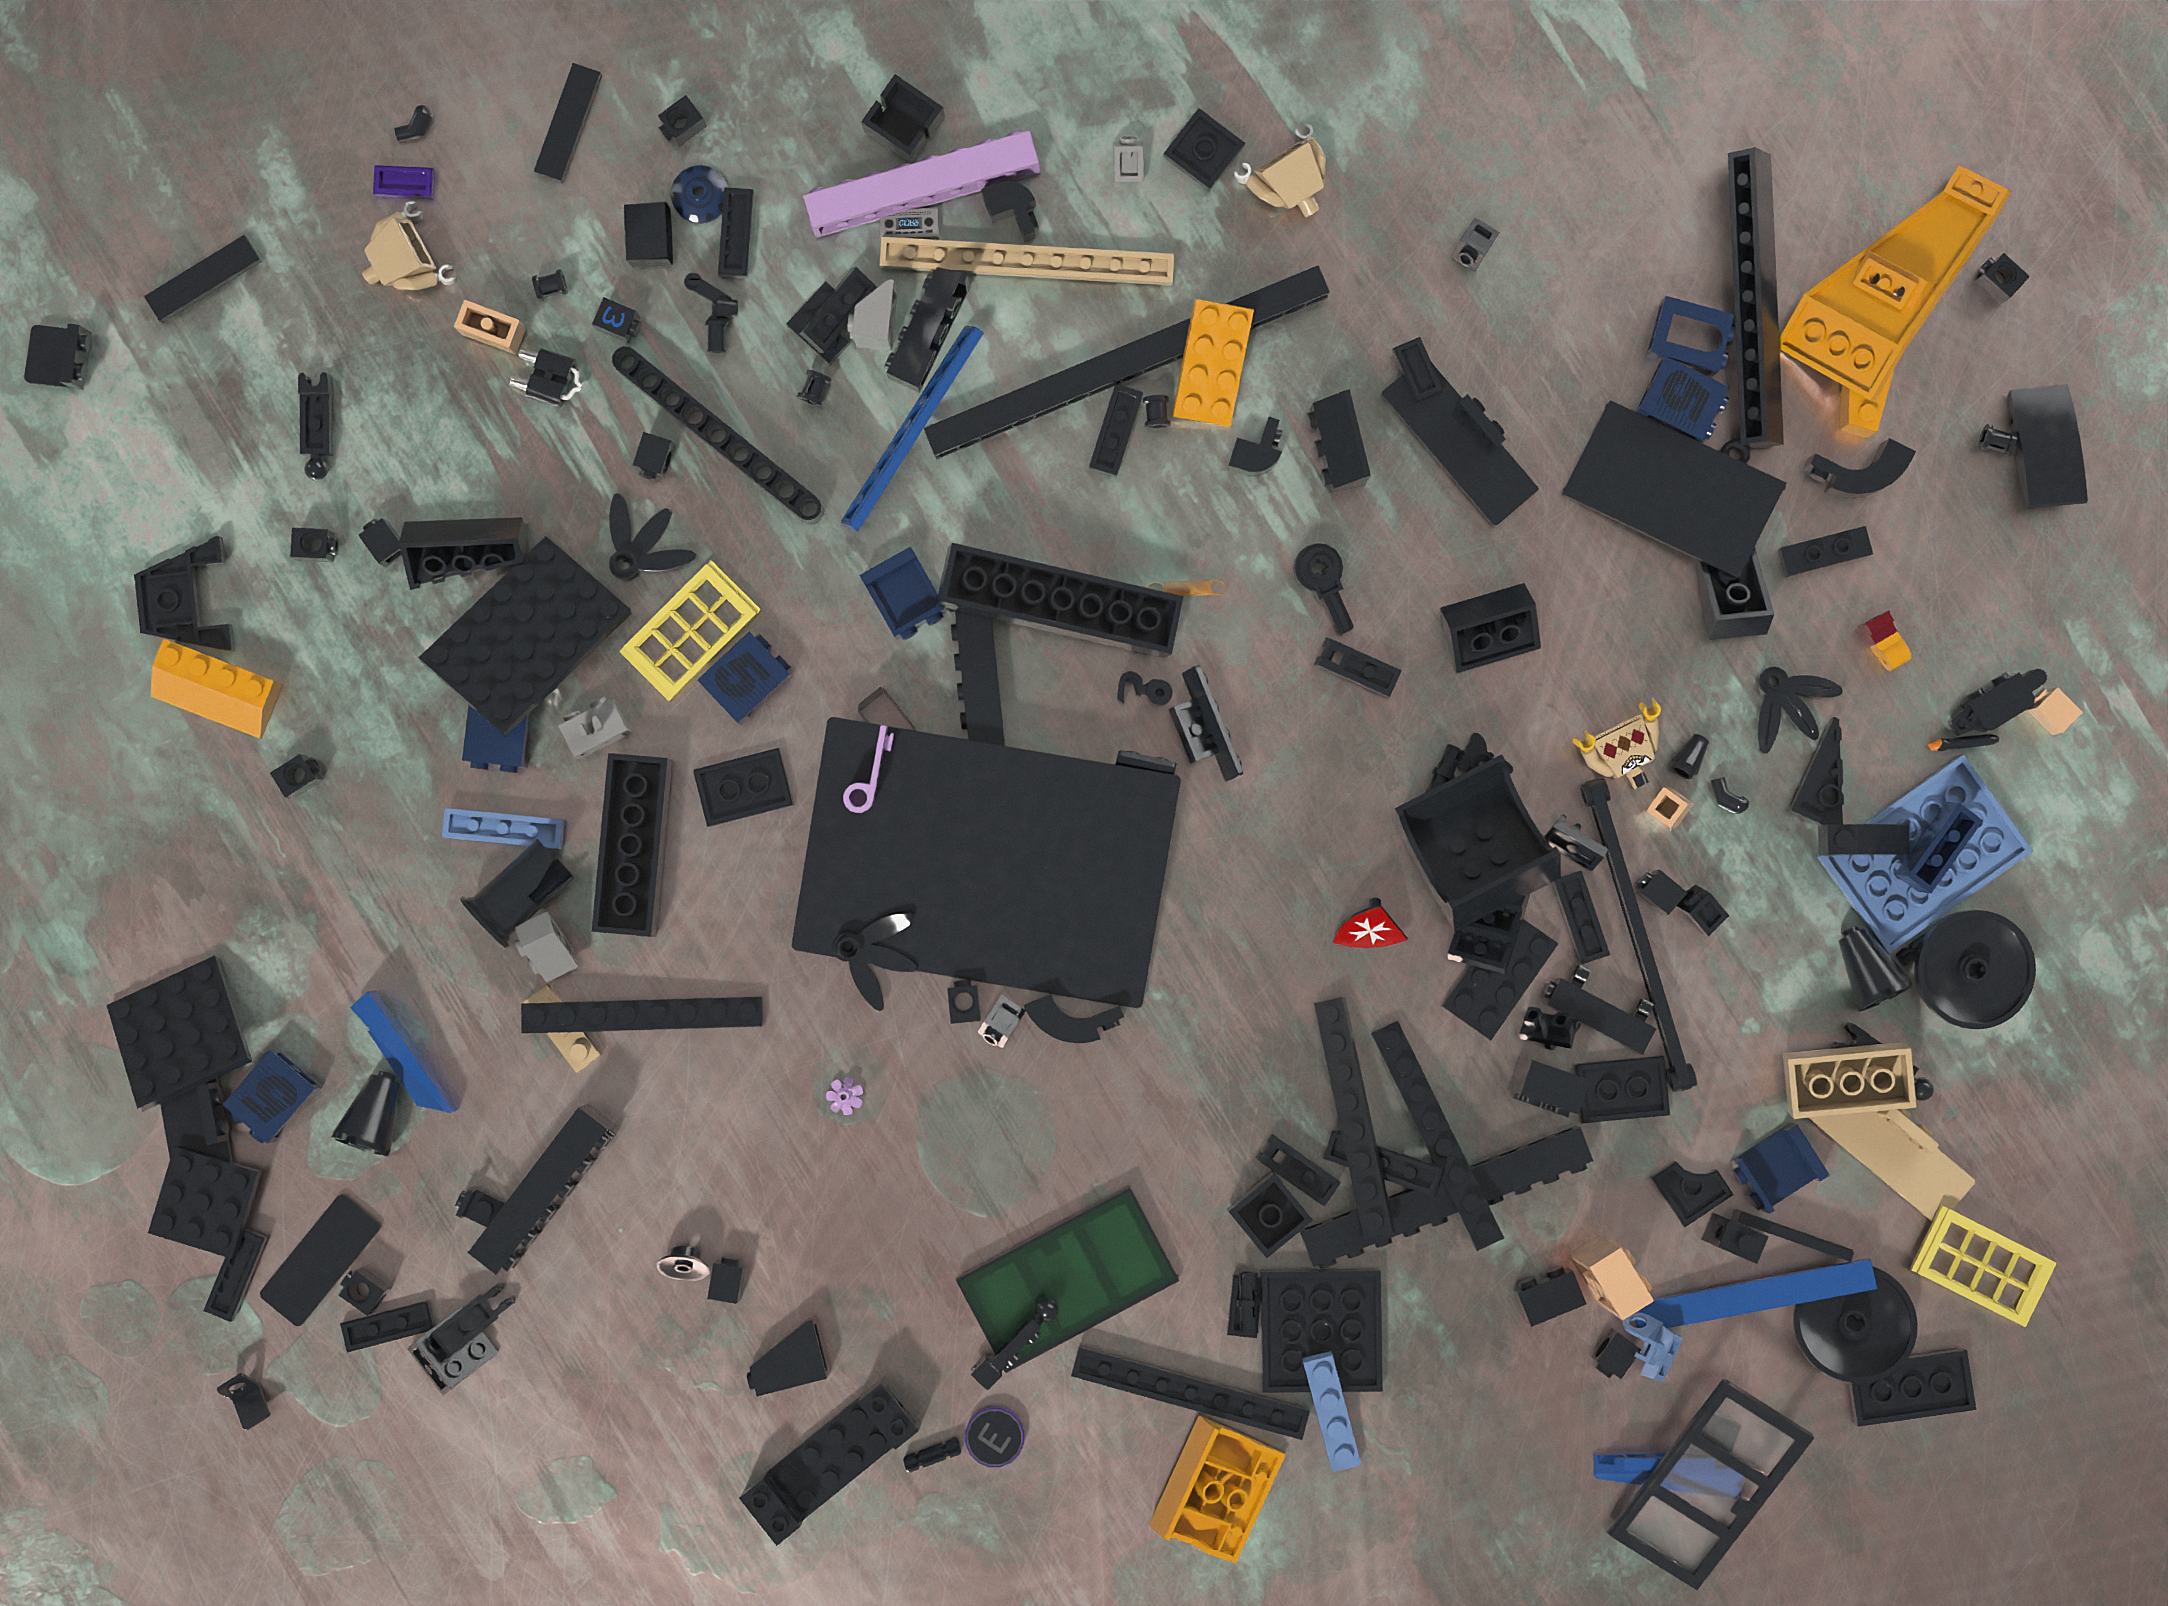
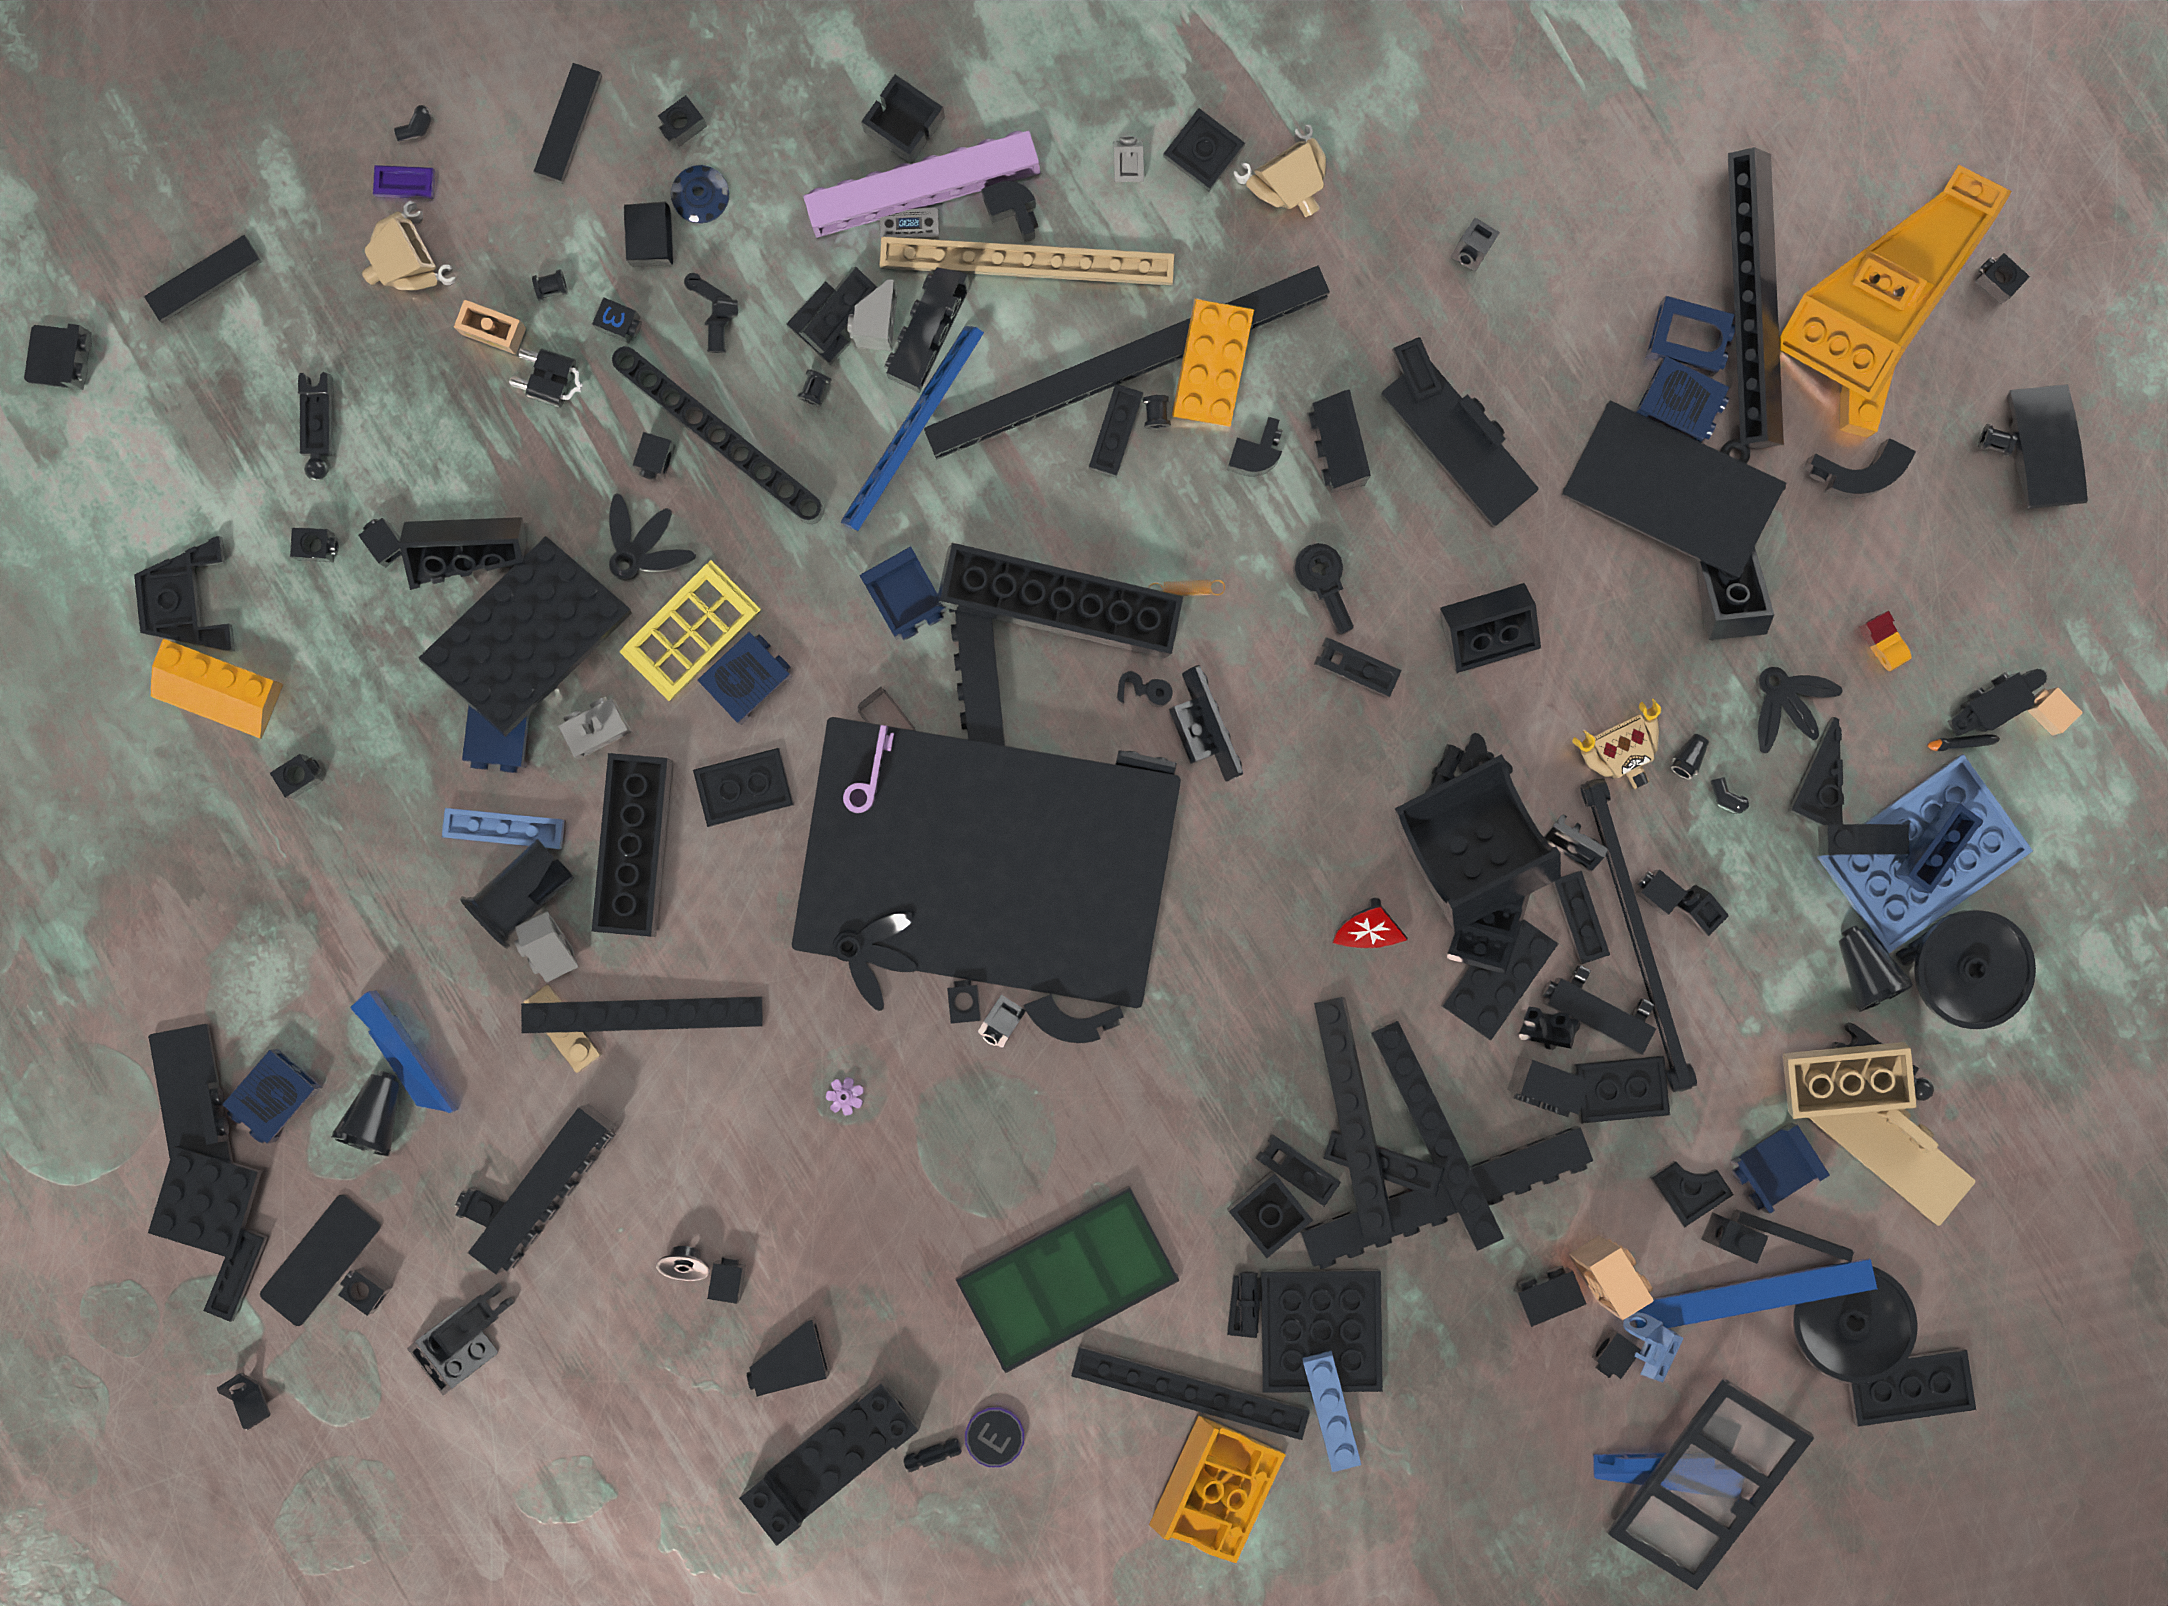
black plate [106,955,252,1112] -> none
black tile [340,1300,436,1353] -> none
black plate [718,187,754,278] -> none
black plate [971,1298,1059,1390] -> none
light nougat brick [1646,786,1694,828] -> none
black plate [1778,526,1873,577] -> none
light yellow piece [1910,1205,2057,1327] -> none

